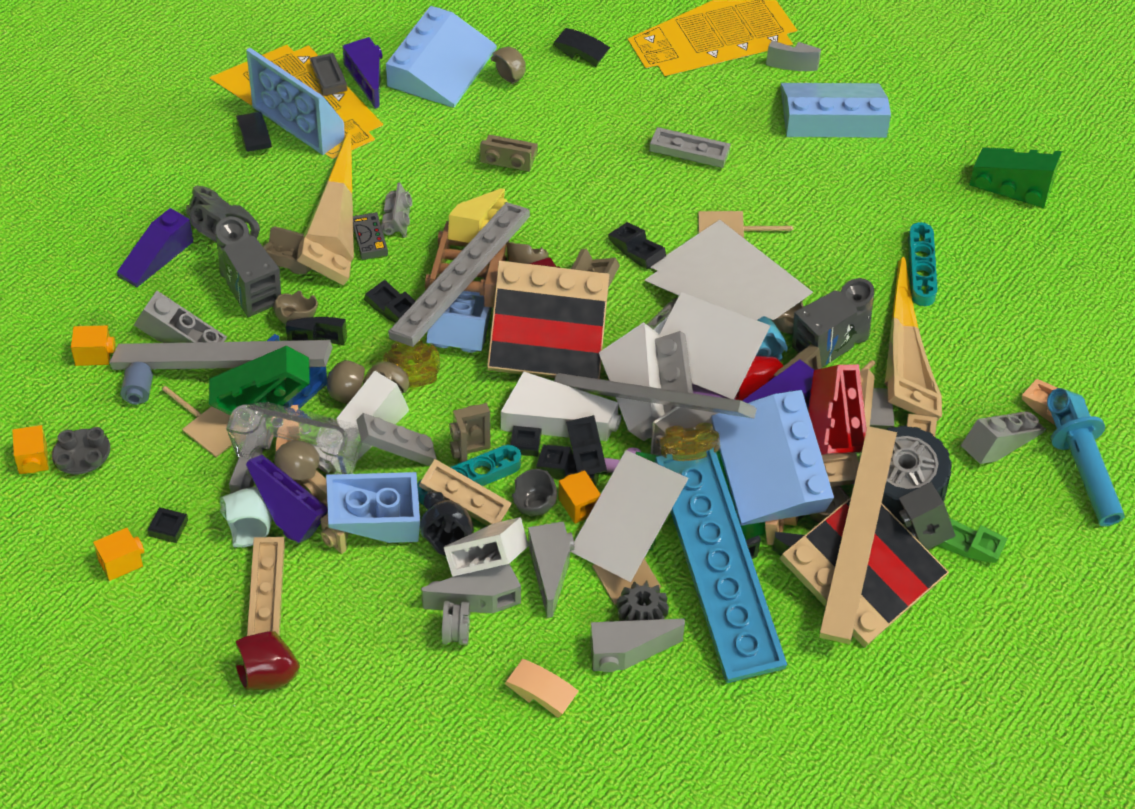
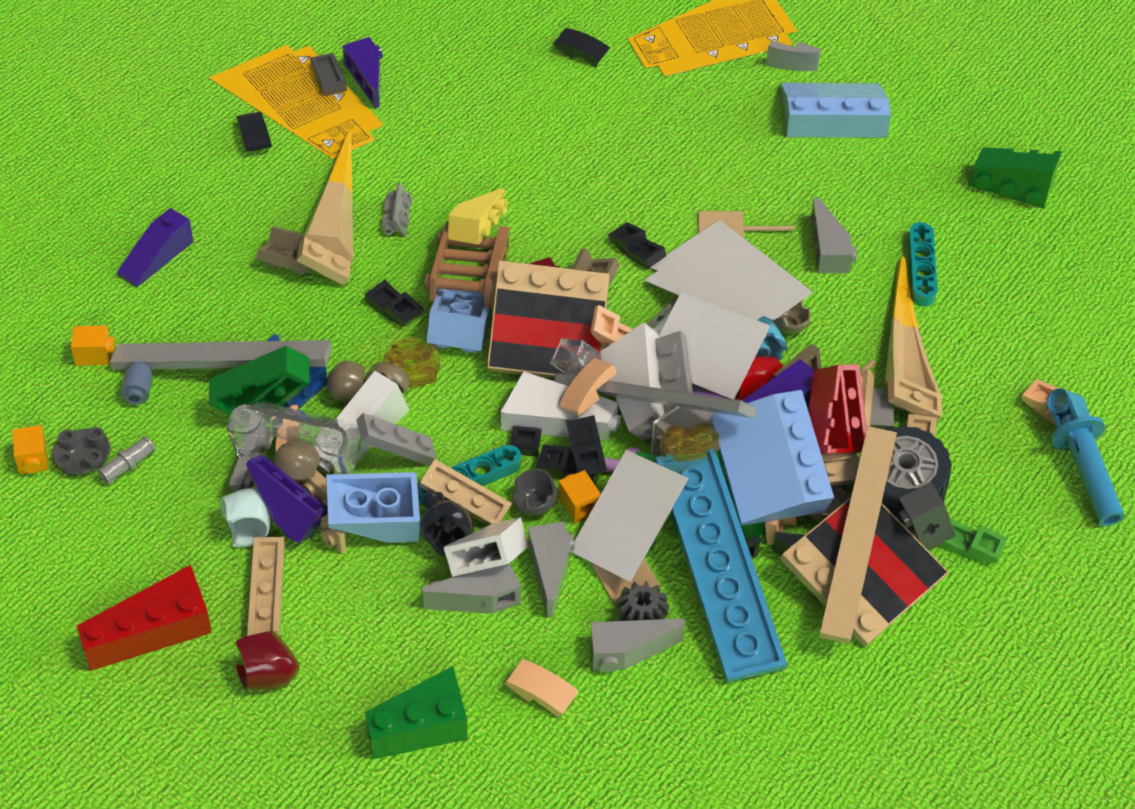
light orange brick [93,528,145,581] -> none
light grey slope [134,291,227,343] -> none
black tile [148,507,188,543] -> none
tan piece [162,386,250,458] -> none
dark grey piece [185,186,260,243] -> none
dark grey piece [216,216,281,318] -> none
light blue slope [246,48,345,155] -> none
dark tan hair [273,291,318,325] -> none
black slope [285,317,347,345] -> none
dark grey tile [353,212,388,260] -> none
light blue slope [386,6,497,108] -> none
light grey tile [388,202,530,347] -> none
light grey wheel [442,601,470,645] -> none
dark tan bracket [449,403,491,463] -> none
dark tan bracket [480,135,538,172] -> none
dark tan hair [491,47,526,84] -> none
dark tan hair [507,242,549,264] -> none
light grey plate [650,127,731,168] -> none
dark grey piece [792,278,874,367] -> none
light grey slope [961,412,1046,464] -> none
none -> red wedge [77,564,212,671]
none -> light grey pin [97,436,156,485]
none -> green wedge [365,666,468,760]
none -> clear brick [550,339,601,376]
none -> light nougat slope [560,358,617,416]
none -> light nougat slope [590,305,633,347]
none -> light grey slope [811,198,857,273]

